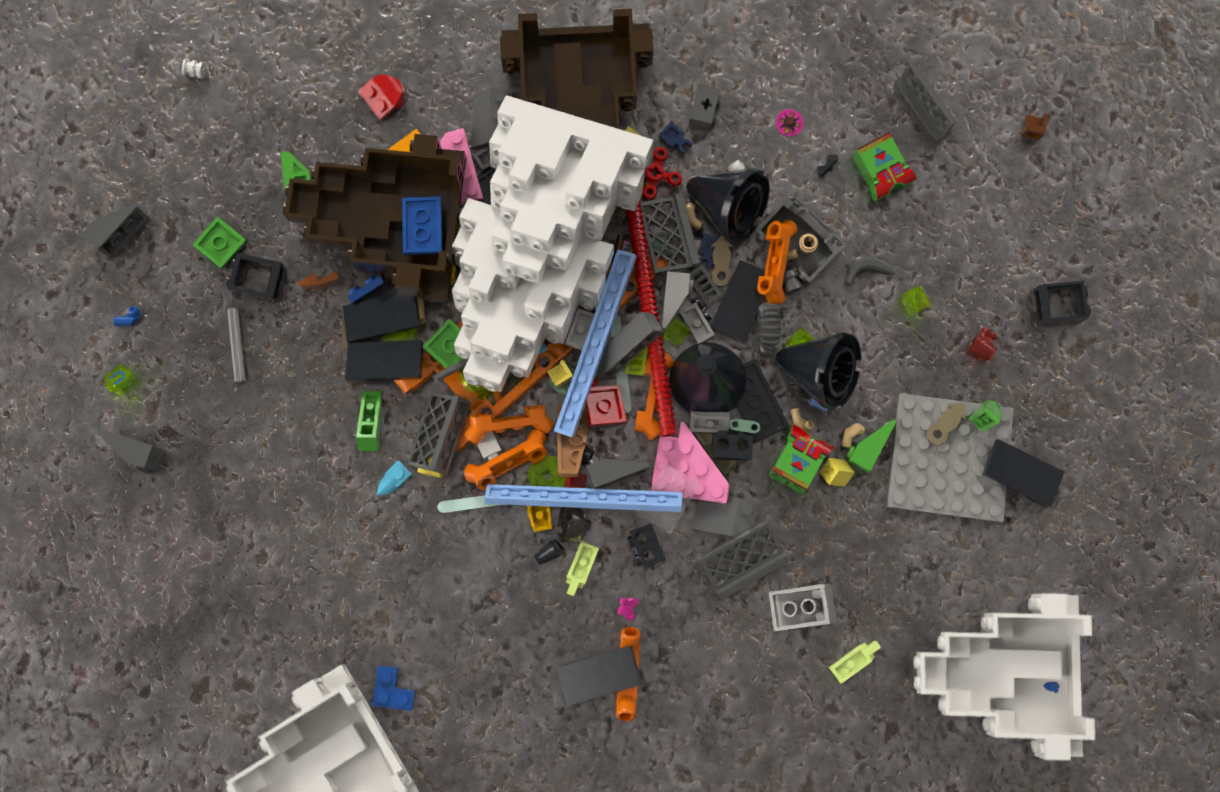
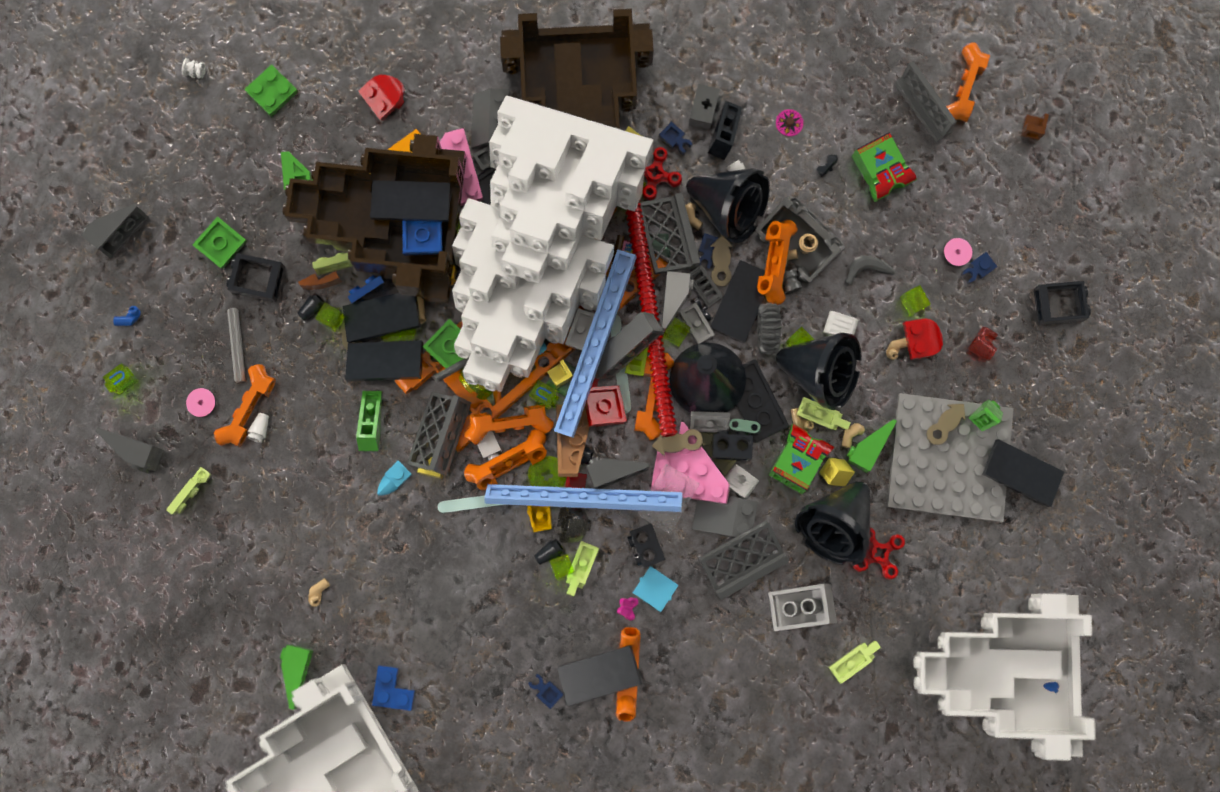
none -> yellowish green hinge [167,467,211,515]
none -> bright pink piece [186,388,215,417]
none -> orange plate [214,364,276,447]
none -> bright green plate [244,64,298,117]
none -> white cone [247,413,269,443]
none -> bright green slope [280,644,313,710]
none -> black cone [297,293,326,321]
none -> tan arm [308,578,330,607]
none -> yellowish green hinge [312,252,353,275]
none -> clear neon green brick [315,303,344,332]
none -> black tile [370,180,451,222]
none -> dark blue plate [528,674,564,709]
none -> clear neon green brick [529,380,560,410]
none -> clear neon green panel [549,554,575,580]
none -> medium azure piece [633,566,679,612]
none -> dark tan brick [652,429,703,456]
none -> black slope [708,101,743,160]
none -> white piece [725,463,759,499]
none -> black cone [795,481,870,565]
none -> yellowish green hinge [796,397,851,430]
none -> white piece [823,311,859,336]
none -> red gear [853,527,905,579]
none -> tan arm [886,338,908,360]
none -> red slope [903,318,943,360]
none -> bright pink piece [944,238,972,266]
none -> orange plate [946,43,990,122]
none -> dark blue plate [961,252,998,284]

